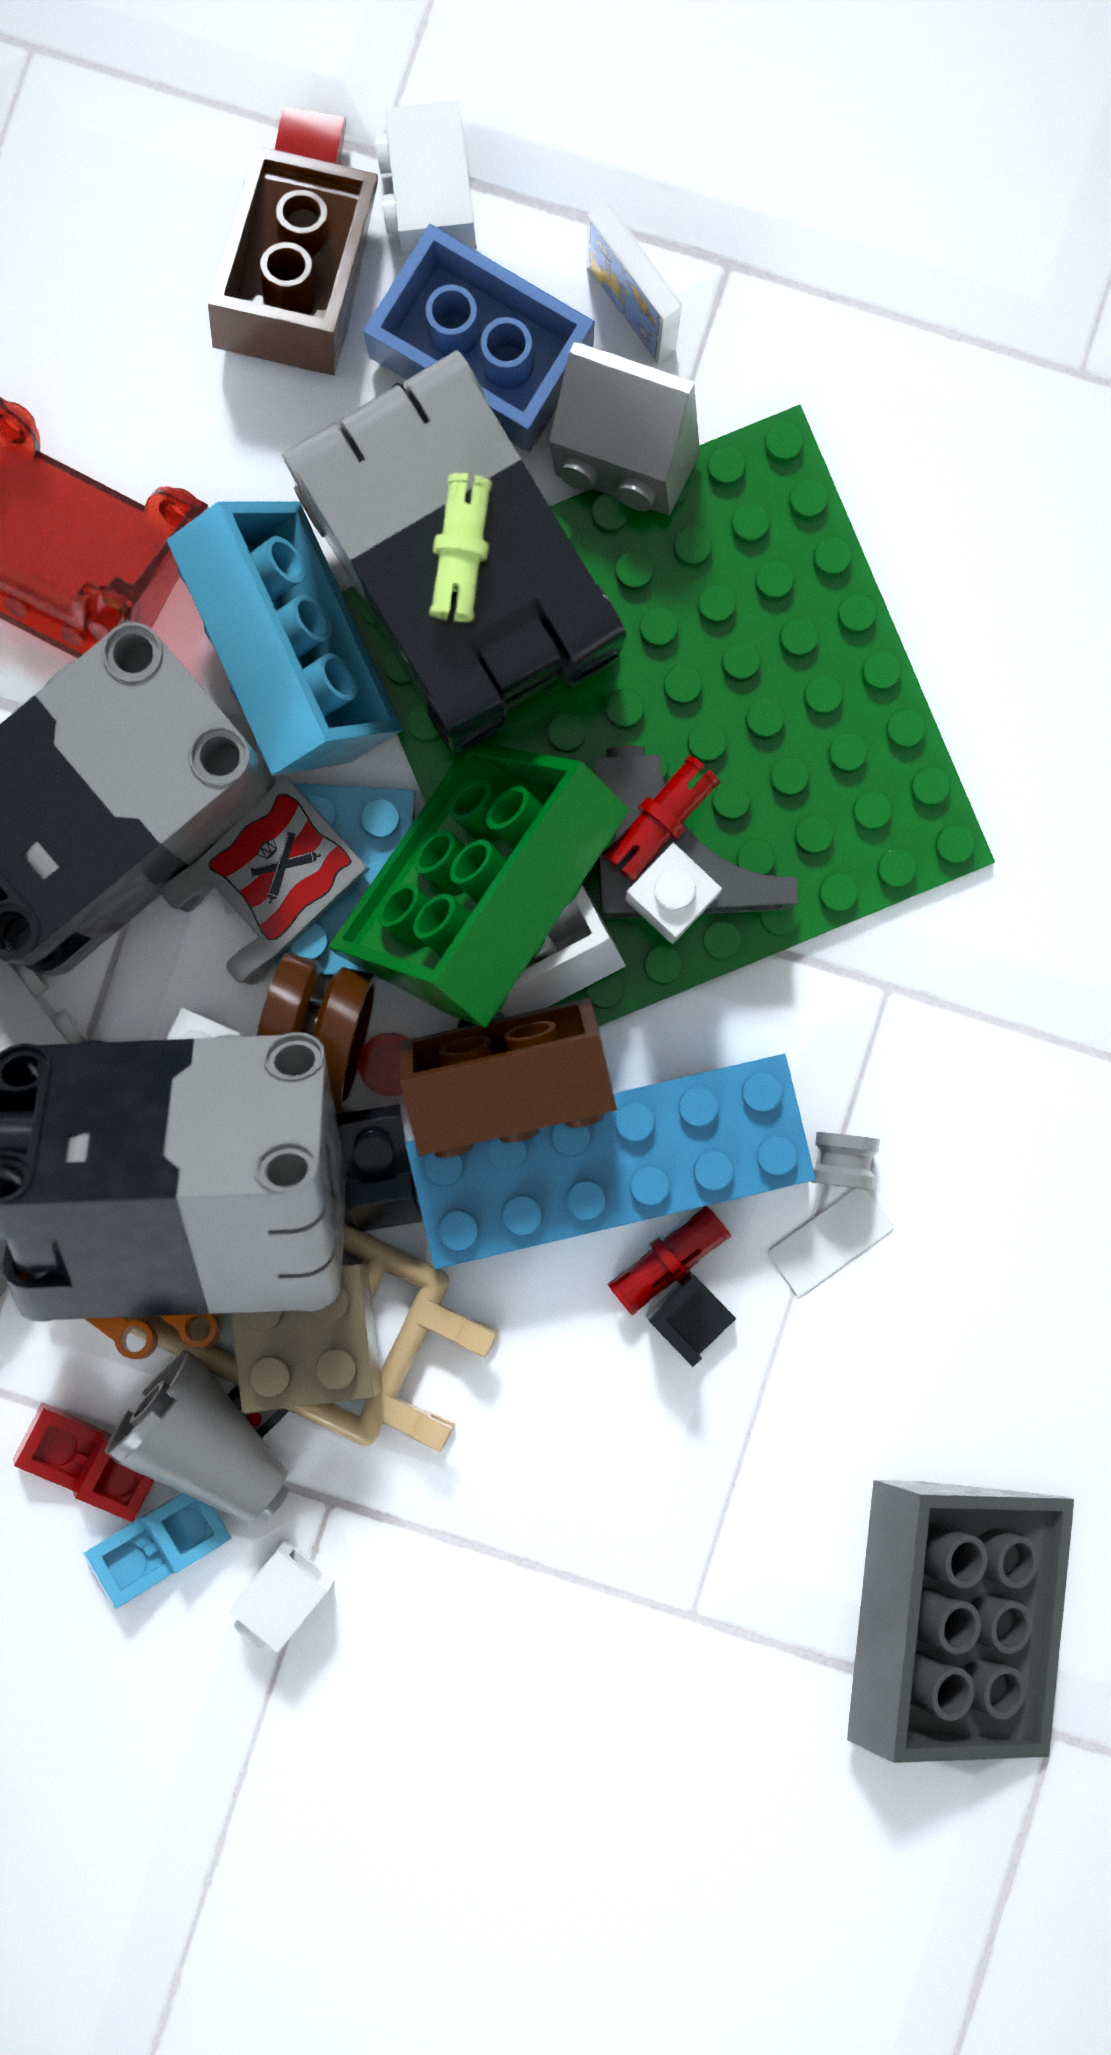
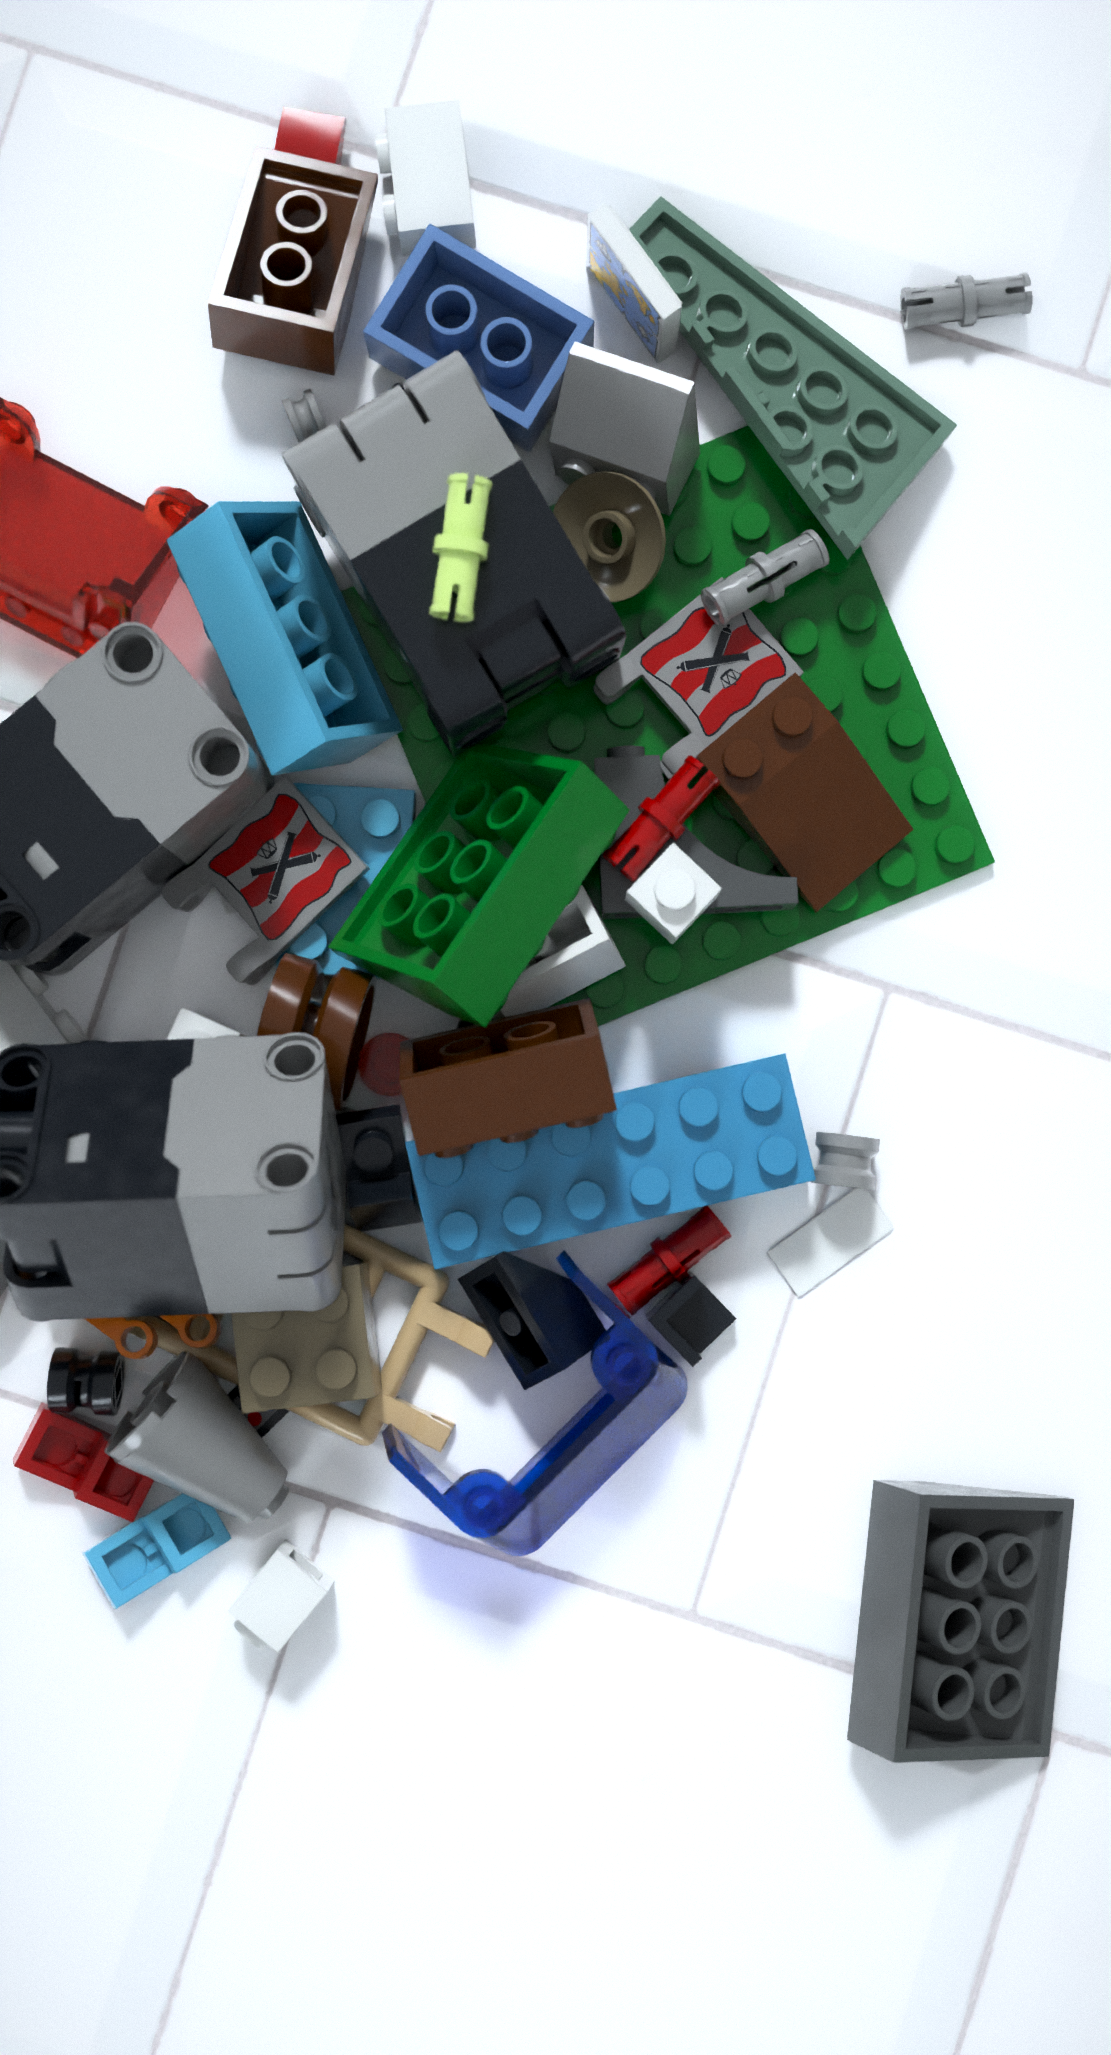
none -> black wheel [47,1347,125,1416]
none -> light grey bush [281,389,326,443]
none -> clear blue windscreen [381,1250,688,1556]
none -> black slope [457,1251,610,1391]
none -> dark tan dish [553,471,666,602]
none -> flag [593,577,804,780]
none -> sand green wing [629,196,957,560]
none -> reddish brown slope [696,672,914,913]
none -> light grey pin [701,529,829,626]
none -> light grey pin [900,272,1033,330]

